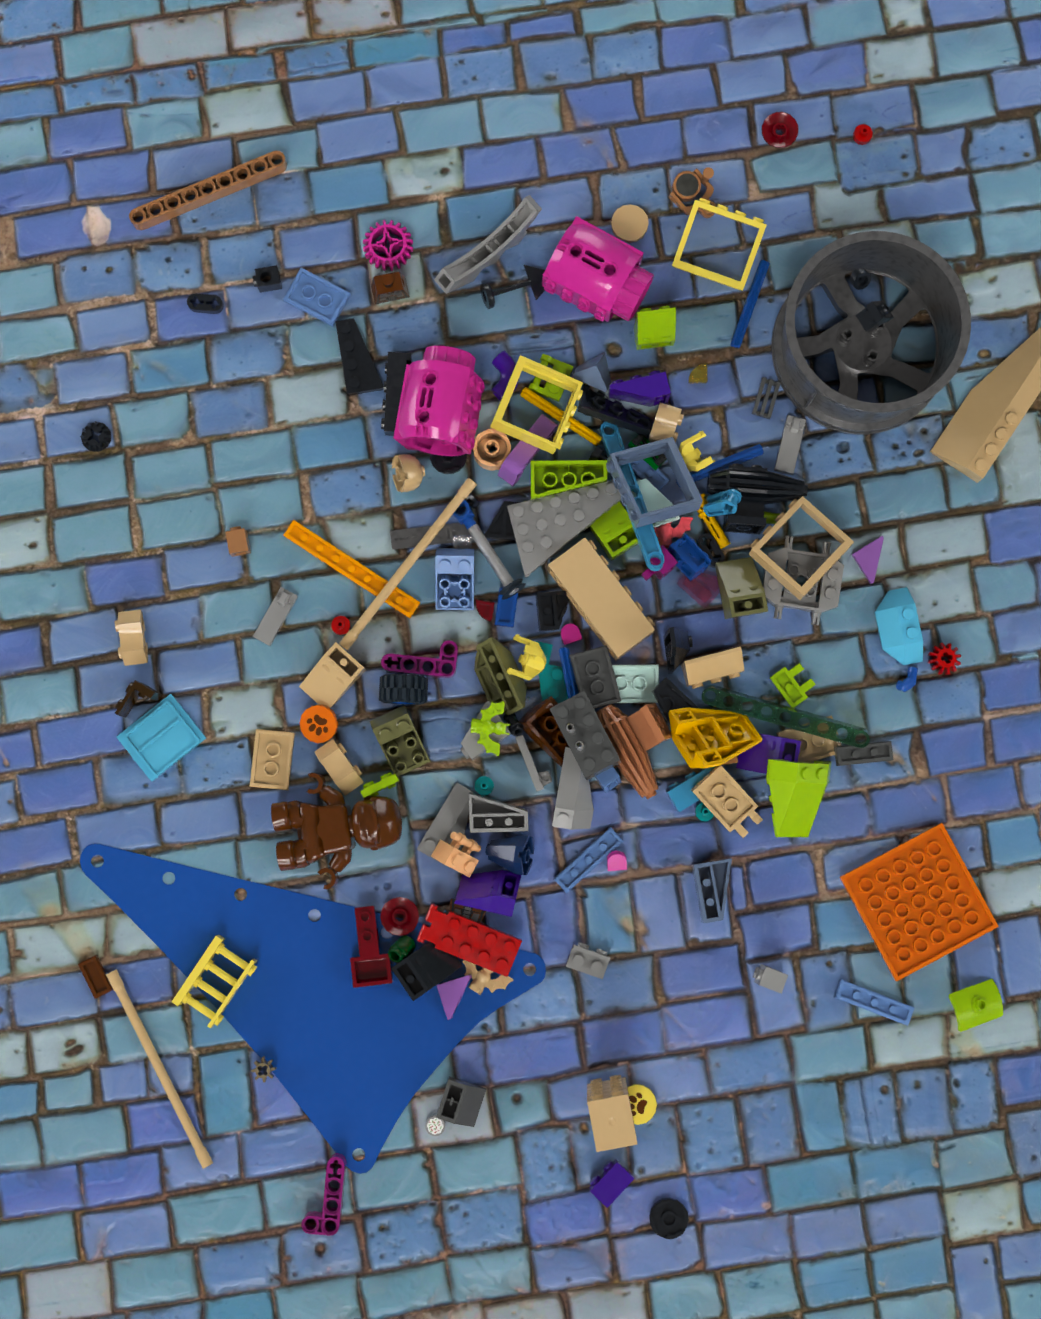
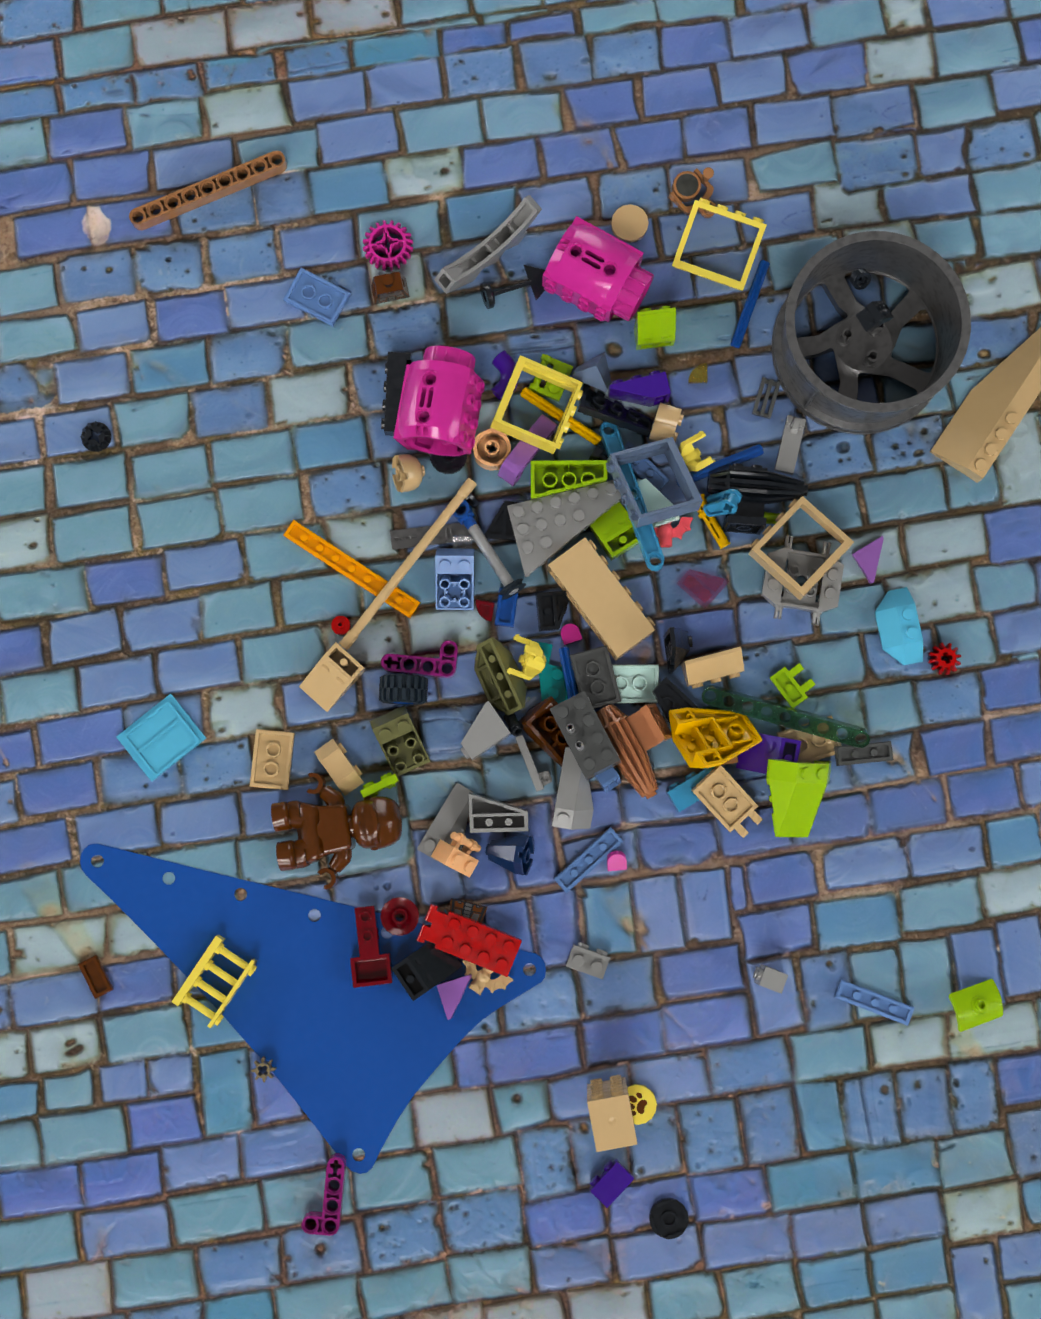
tan piece [106,969,213,1169] -> none
tan brick [115,609,148,666] -> none
dark brown bracket [115,680,162,718] -> none
black beam [187,293,224,314] -> none
medium nougat brick [225,526,251,557] -> none
black brick [252,265,282,293] -> none
light grey hinge [253,587,298,646] -> none
orange tile [300,704,338,743] -> none
black wing [335,318,384,396] -> none
dark green brick [388,935,416,963] -> none
tile [425,1115,445,1136] -> none
dark grey slope [436,1076,486,1127] -> none
dark purple slope [454,870,521,917] -> none
lime animal [470,701,510,756] -> none
teal tile [475,776,494,796] -> none
tile [628,434,667,471] -> none
magenta brick [641,545,678,581] -> none
blue hinge [668,534,712,581] -> none
sand blue wedge [692,858,732,923] -> none
teal tile [695,803,714,821] -> none
black beam [697,533,724,568] -> none
olive slope [715,557,768,619] -> none
dark red dish [762,112,798,148] -> none
orange plate [839,823,999,982] -> none
red tile [853,124,873,145] -> none
blue arm [896,667,918,692] -> none

